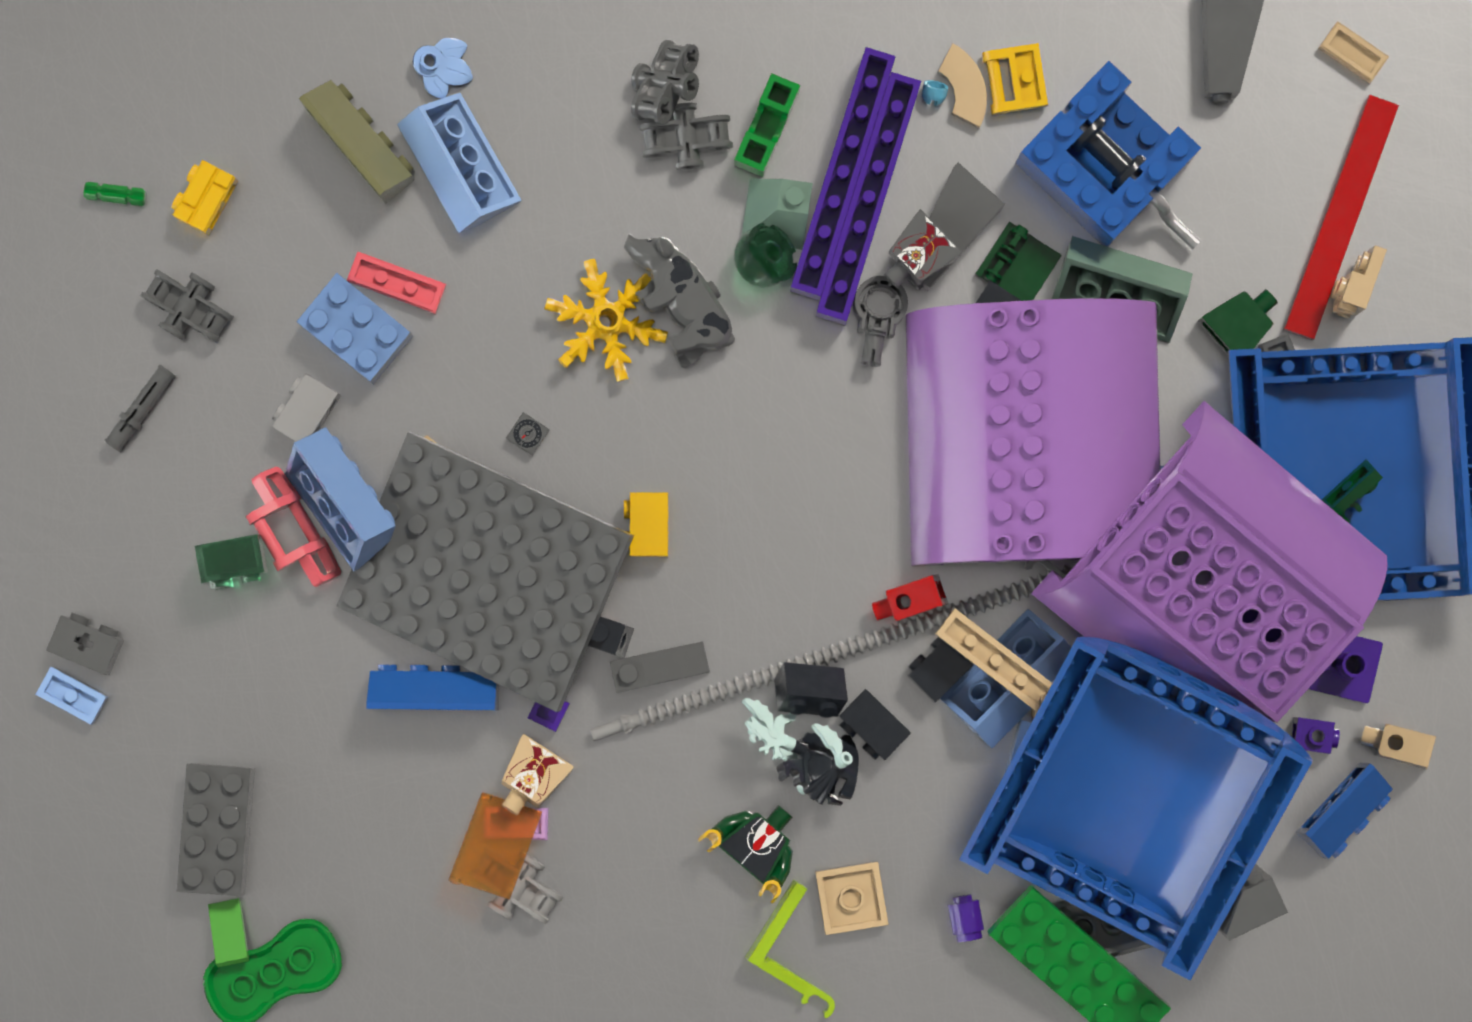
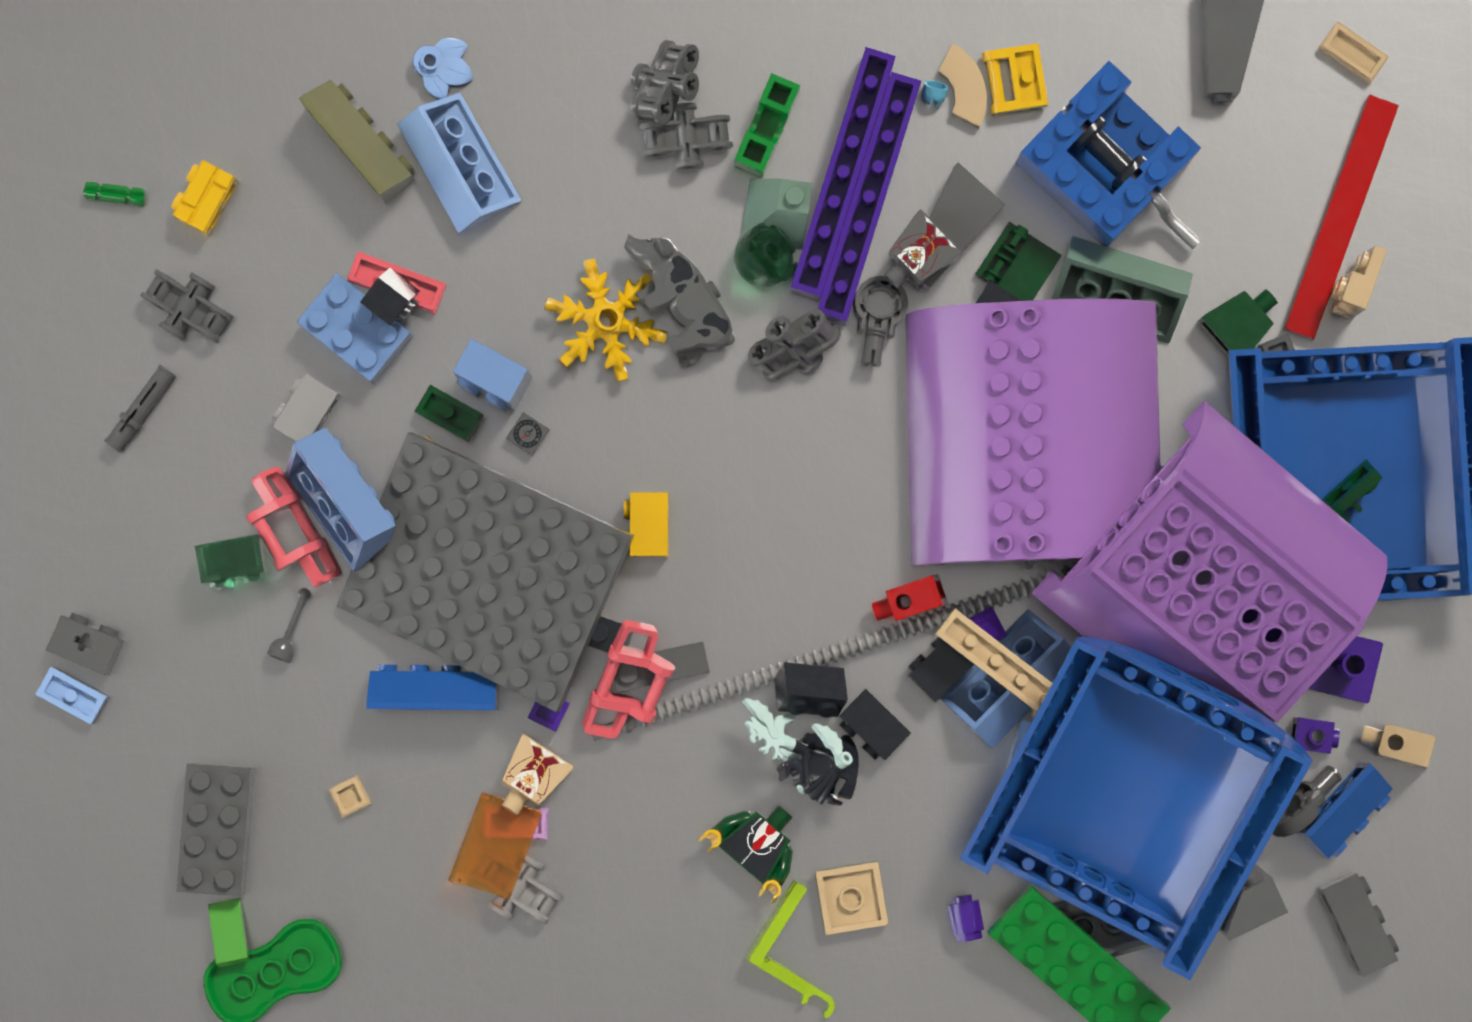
none -> dark grey hinge [267,588,311,663]
none -> tan tile [329,775,372,818]
none -> black brick [360,268,420,325]
none -> dark green plate [414,385,484,443]
none -> medium blue brick [453,338,532,412]
none -> coral bar [582,620,675,739]
none -> dark grey axle [748,309,841,380]
none -> dark purple plate [968,606,1007,641]
none -> dark grey pin [1273,765,1342,837]
none -> dark grey brick [1318,872,1399,977]

